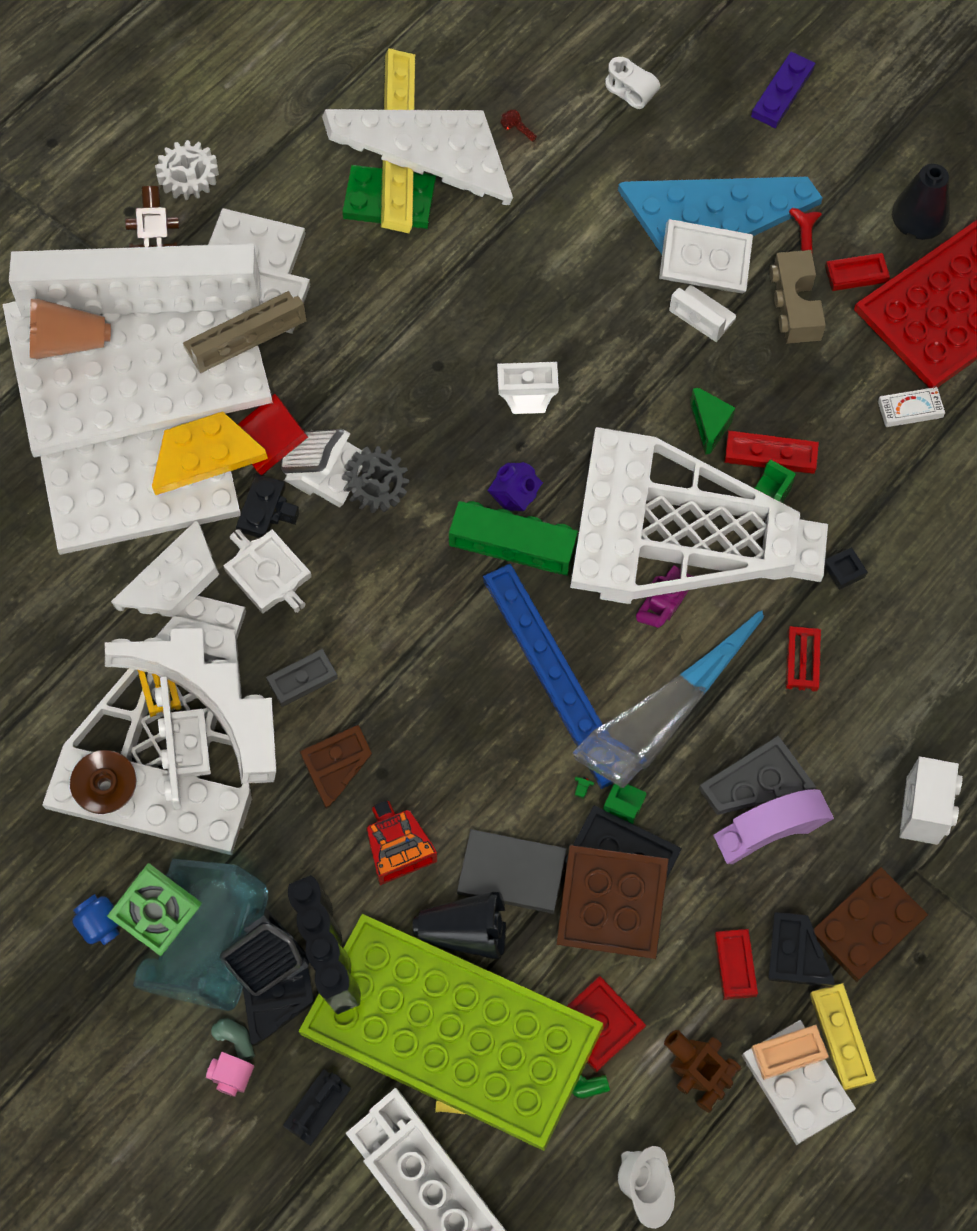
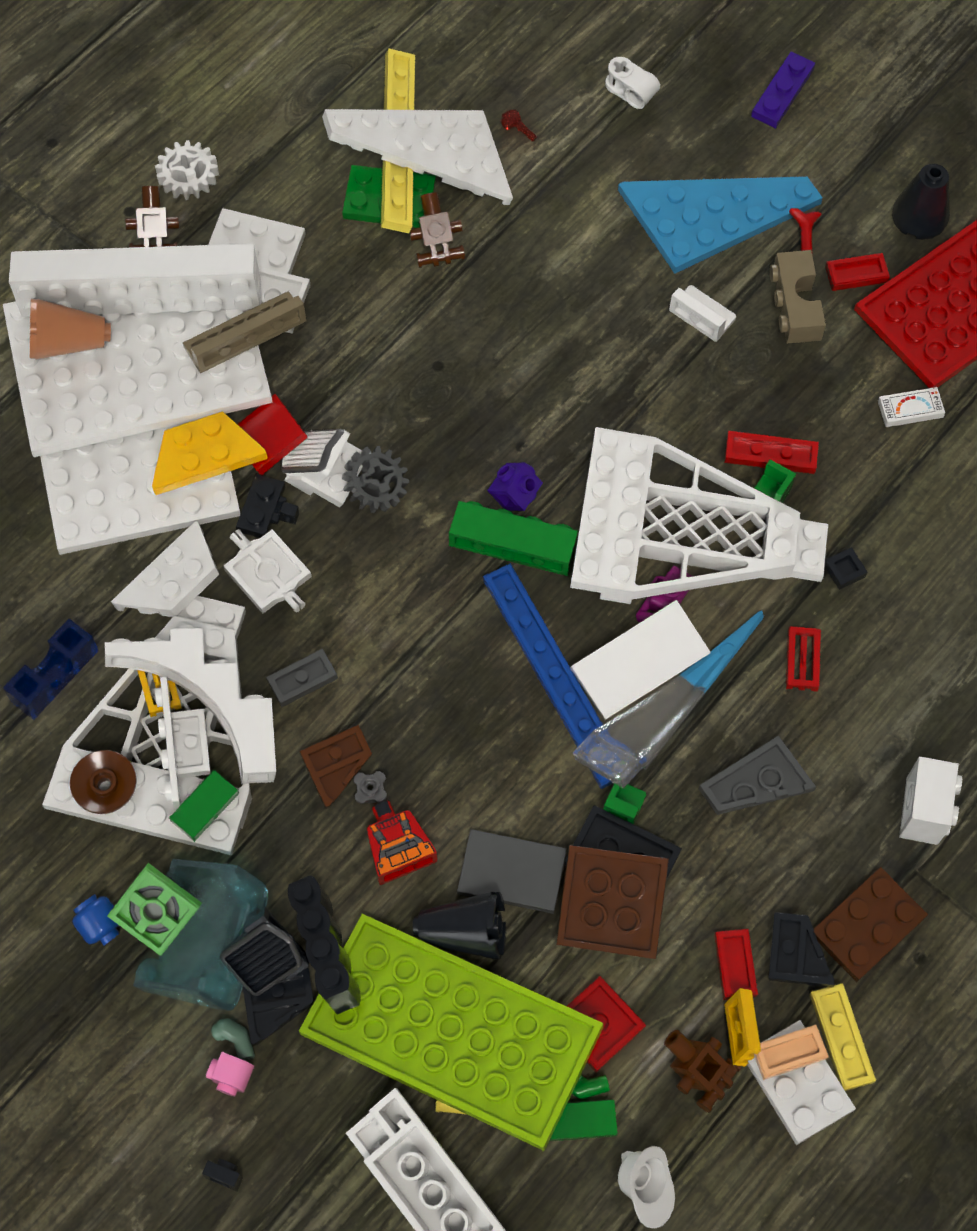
black hinge [283,1069,351,1146] -> none
white slope [497,362,559,414] -> none
green piece [575,776,594,799] -> none
white plate [659,219,753,294] -> none
green slope [690,388,735,455] -> none
lavender arch [714,789,834,864] -> none
none -> clear blue arch [3,618,99,720]
none -> green tile [169,770,239,842]
none -> black plate [202,1159,243,1192]
none -> flat silver plate [354,771,387,804]
none -> reddish brown piece [410,192,465,268]
none -> green tile [549,1100,618,1142]
none -> white tile [570,600,711,721]
none -> yellow tile [724,988,761,1067]

